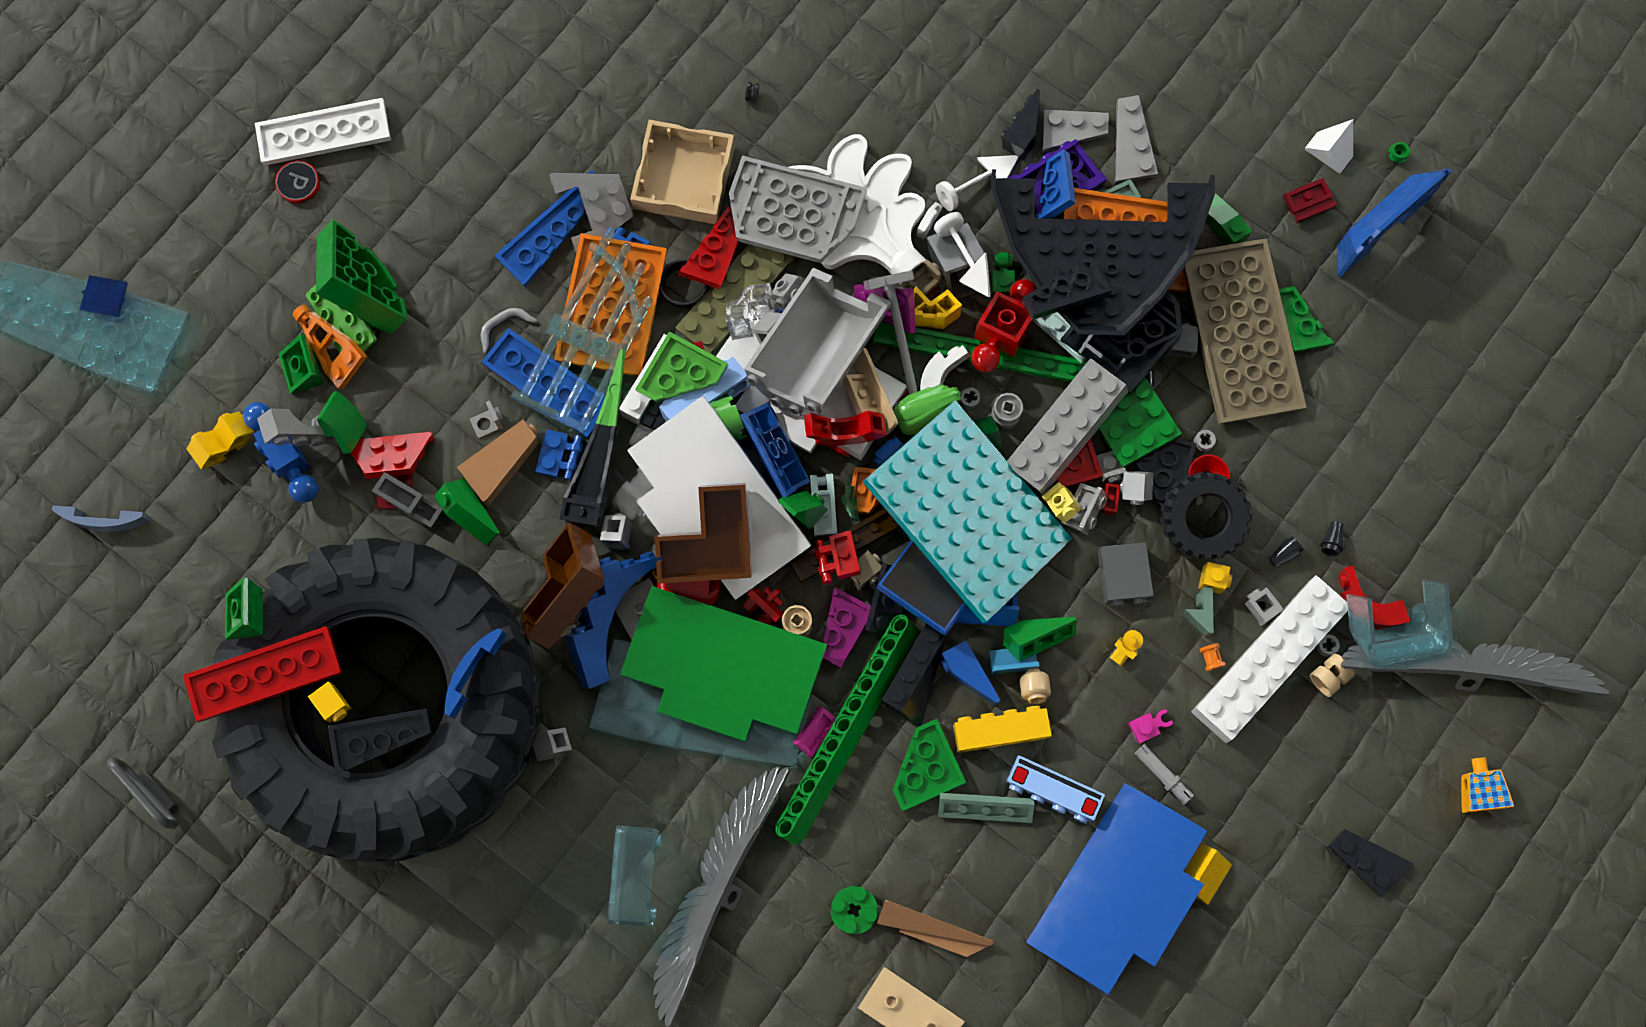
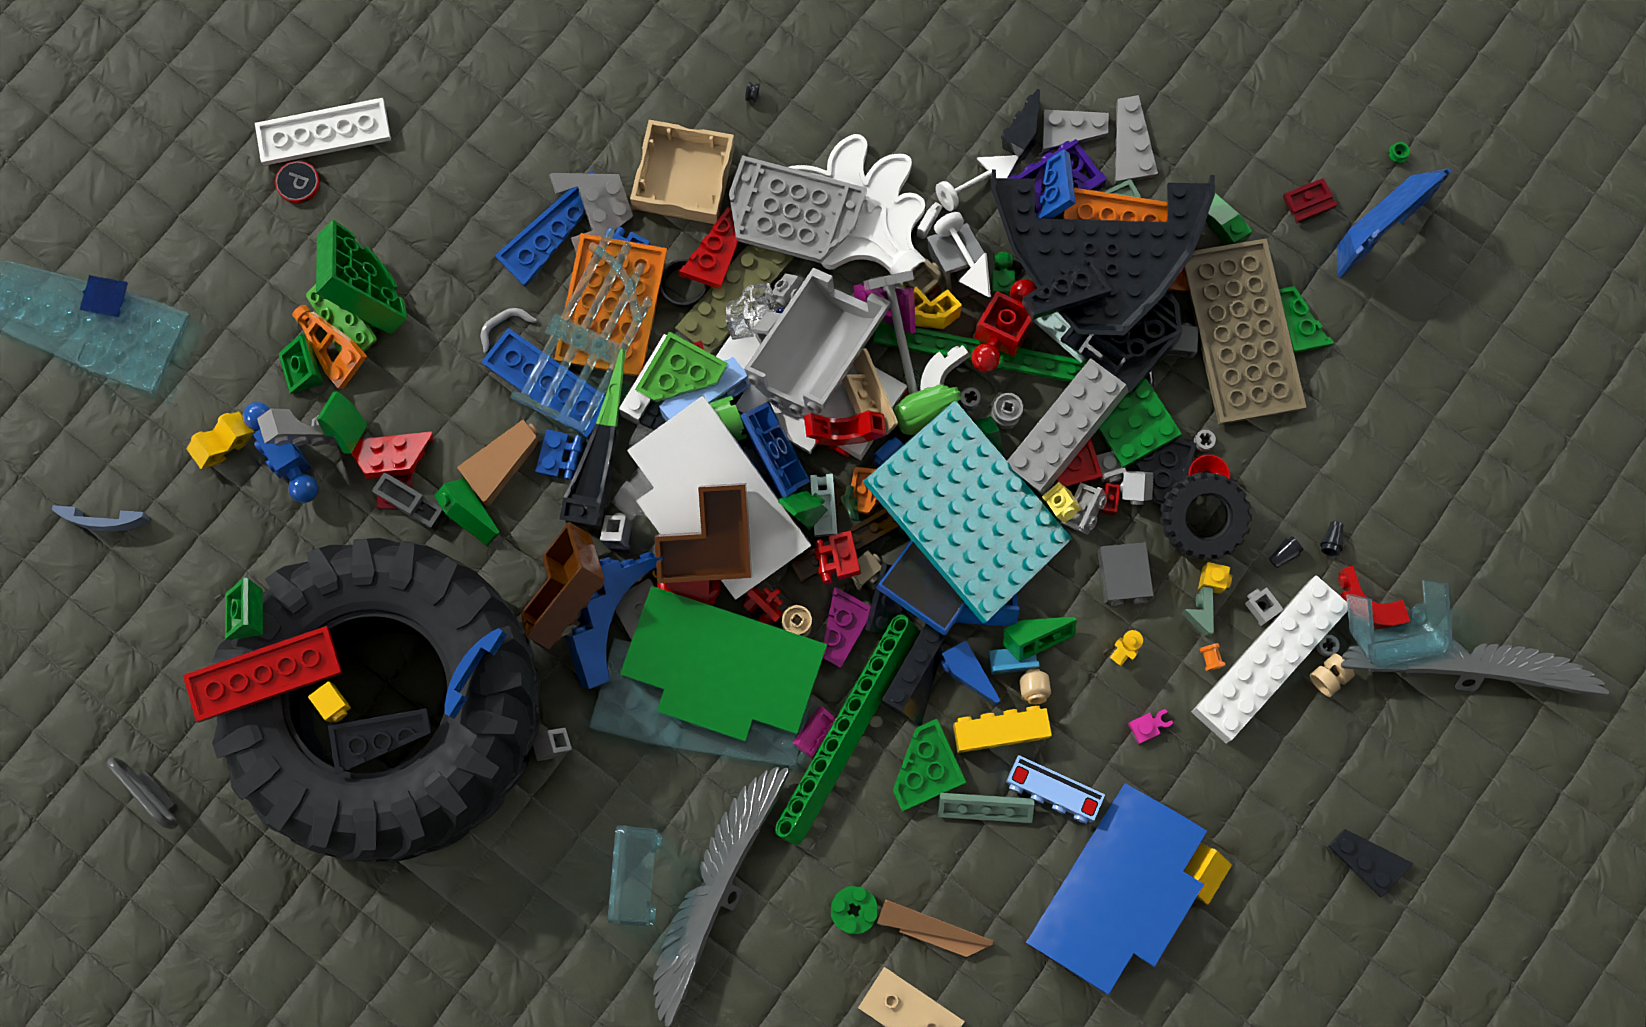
light grey bracket [470,400,503,439] -> none
light grey pin [1134,744,1194,805] -> none
white slope [1305,119,1353,174] -> none
torso [1461,757,1514,813] -> none

